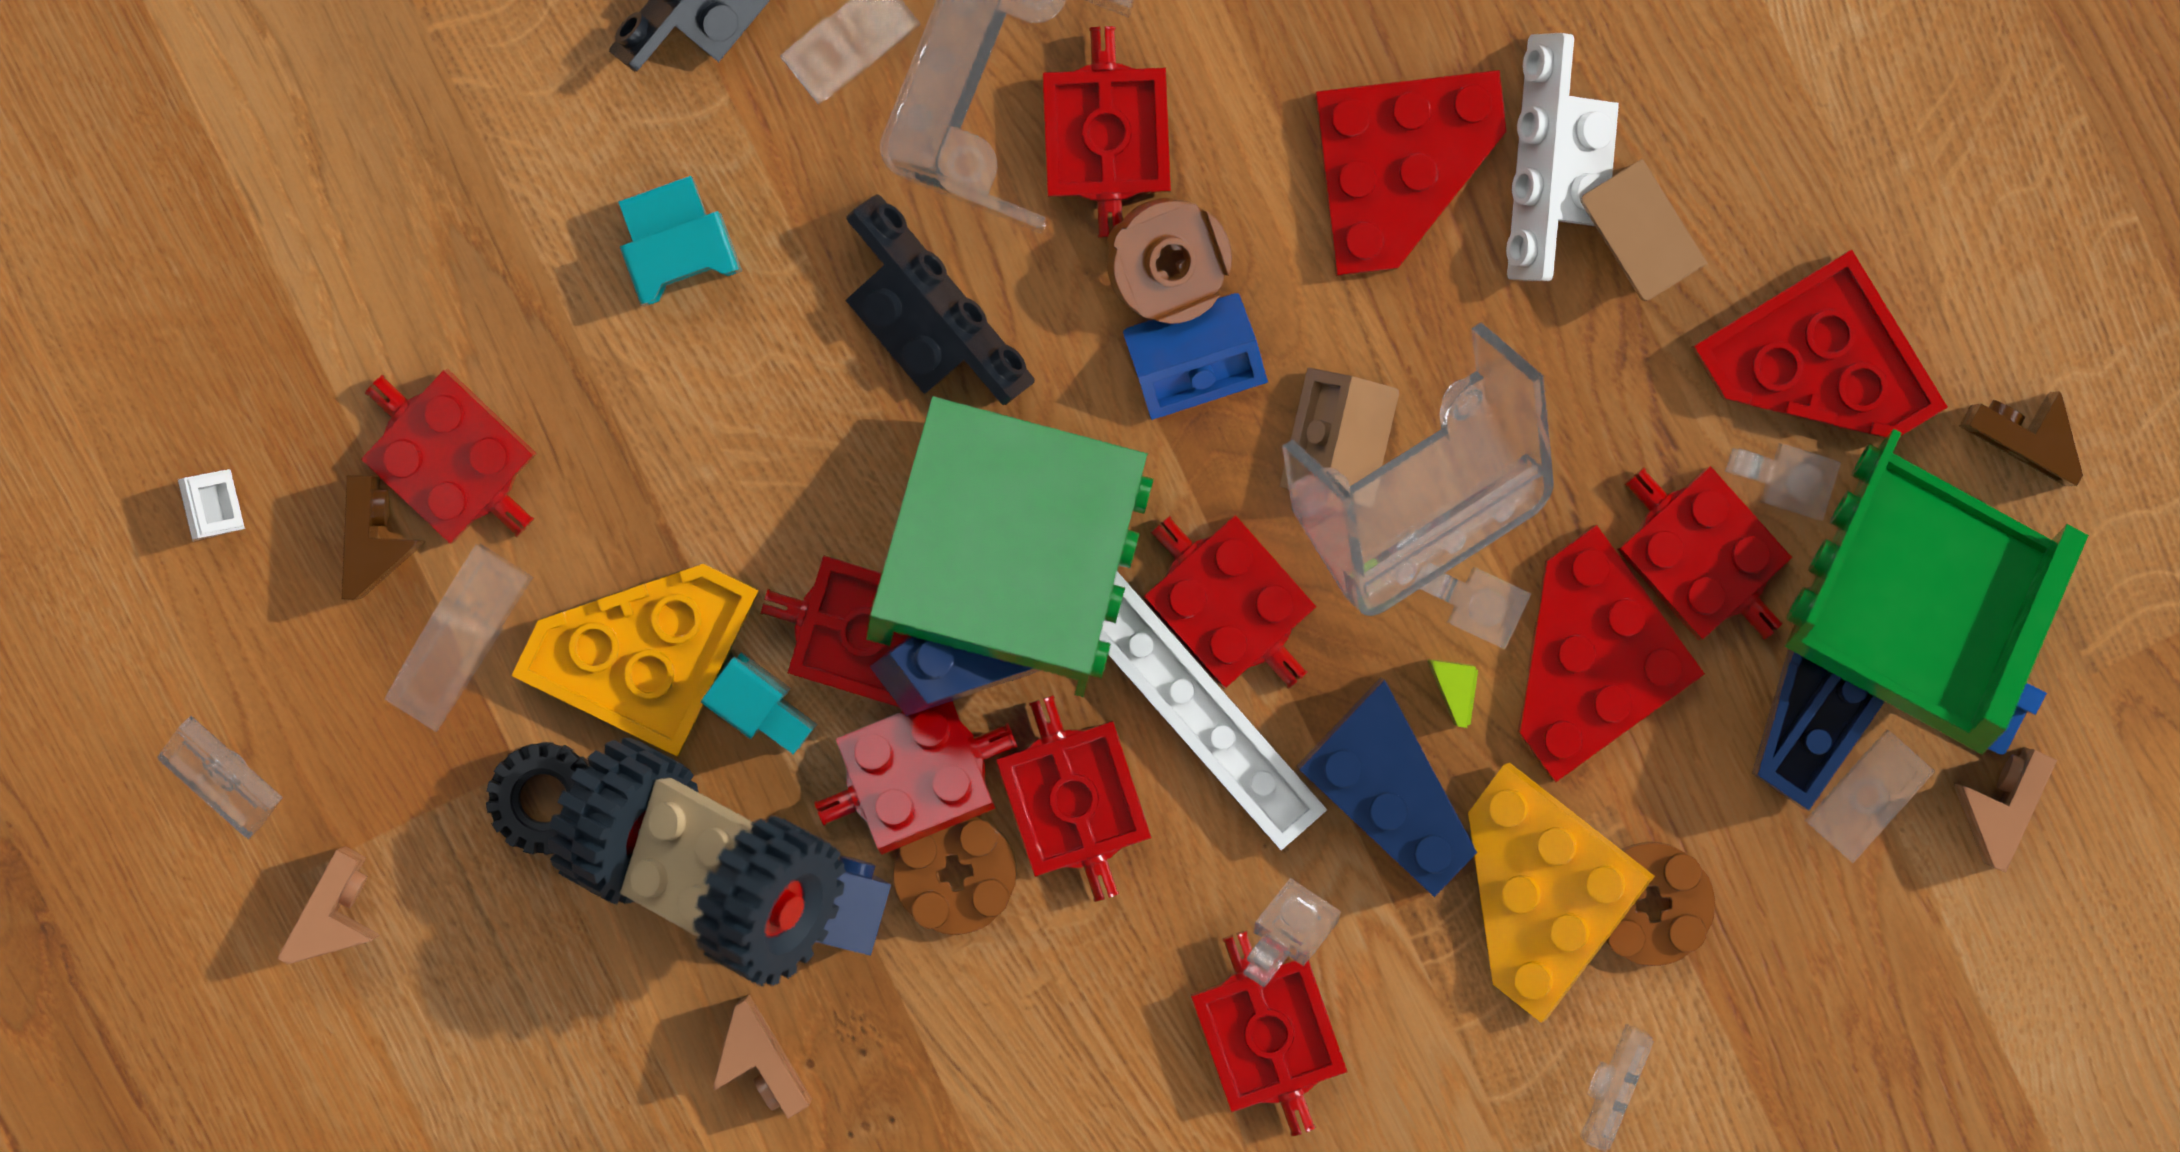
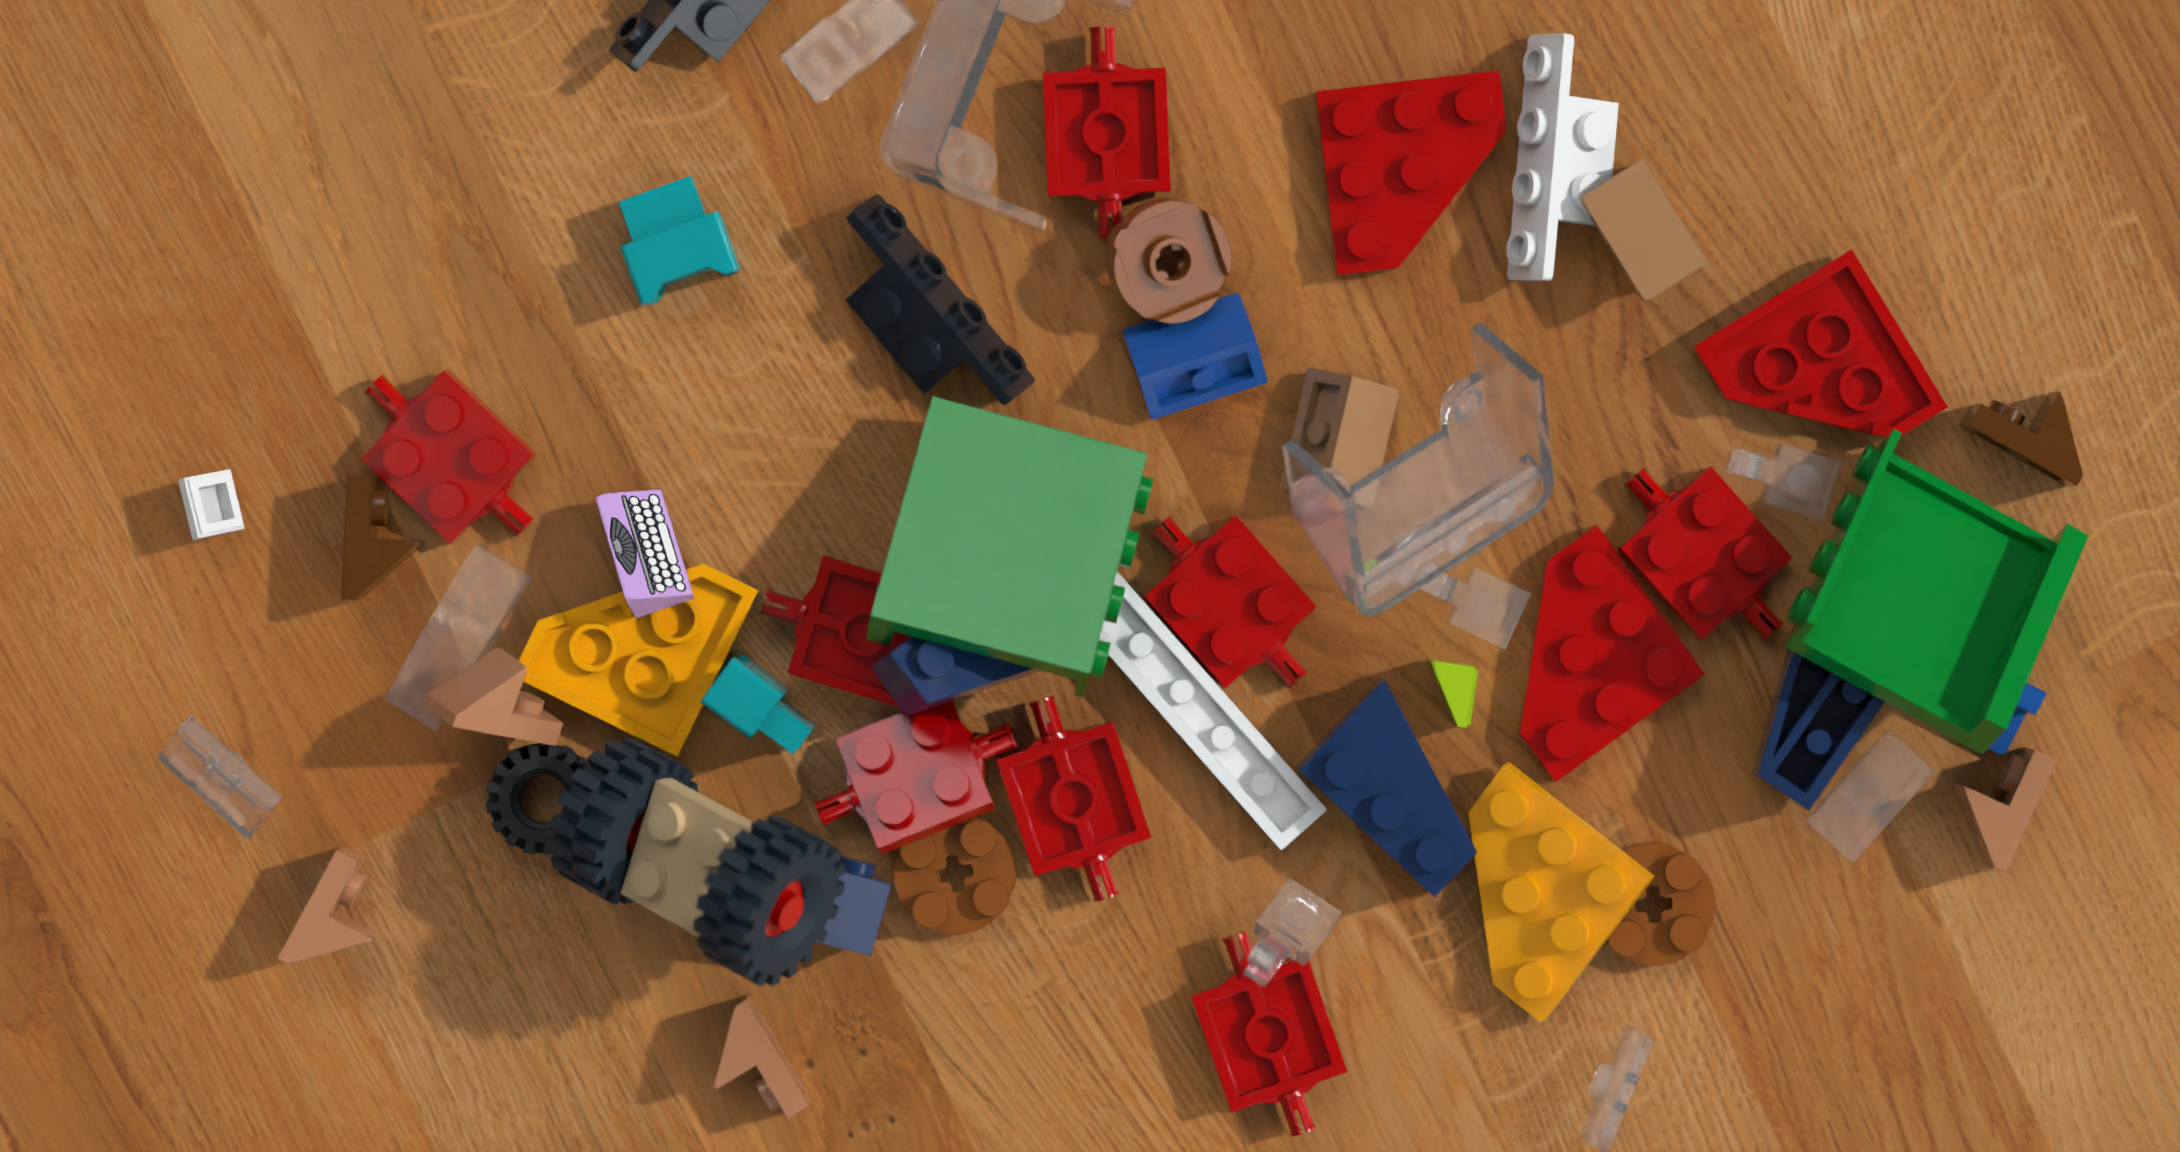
none -> nougat slope [423,648,563,746]
none -> slope [596,489,694,618]

